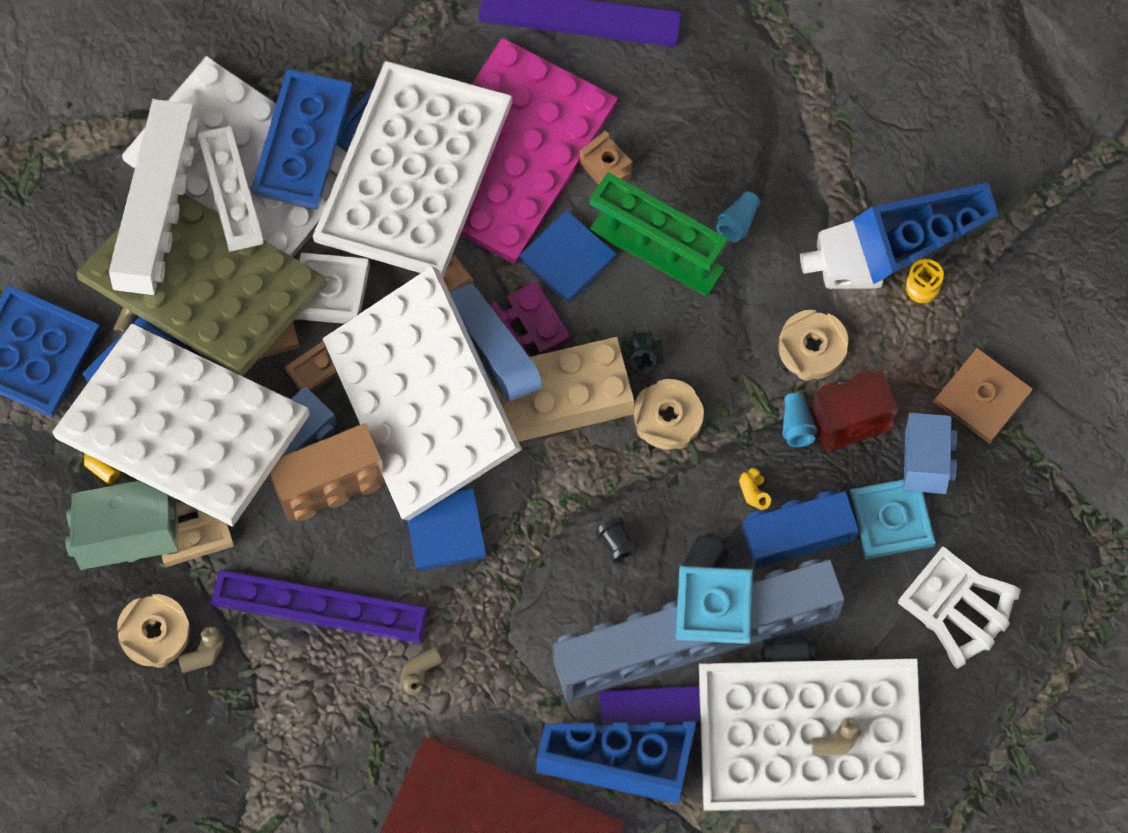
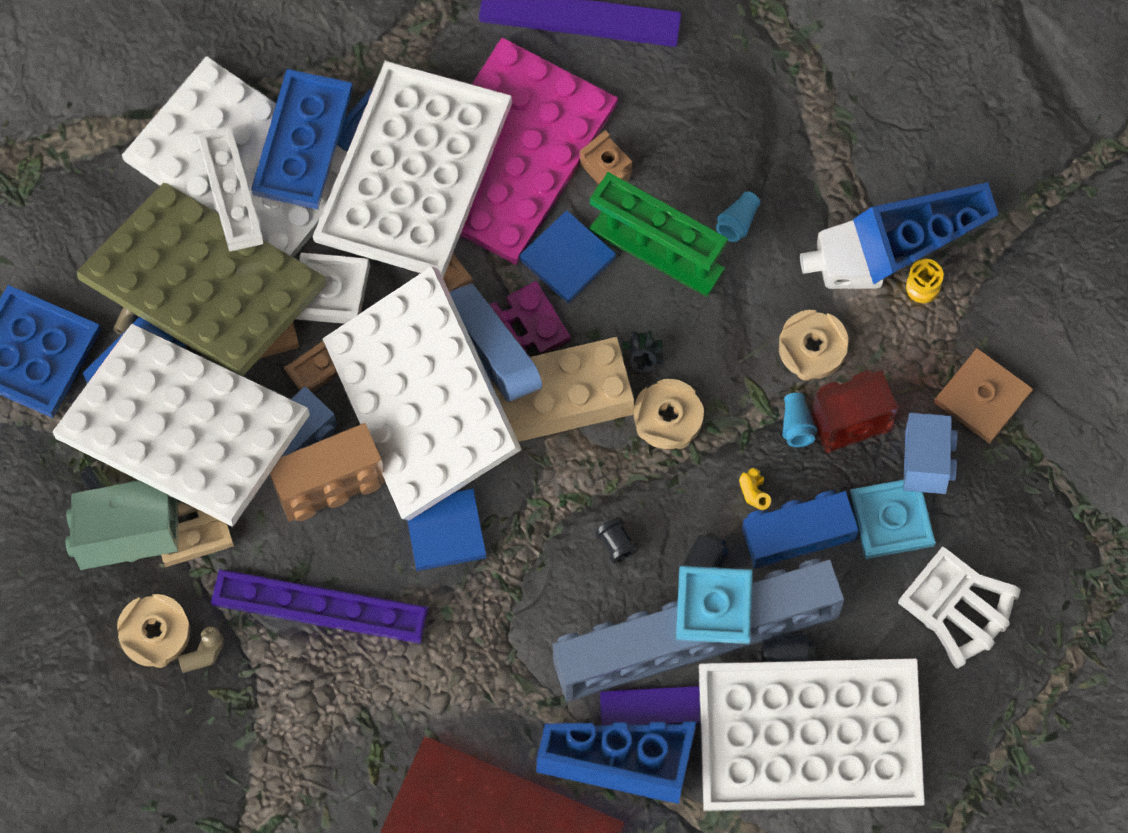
yellow arm [84,453,120,485] -> none
white brick [109,99,200,295] -> none
dark tan arm [400,647,442,695] -> none
dark tan arm [812,717,862,755] -> none

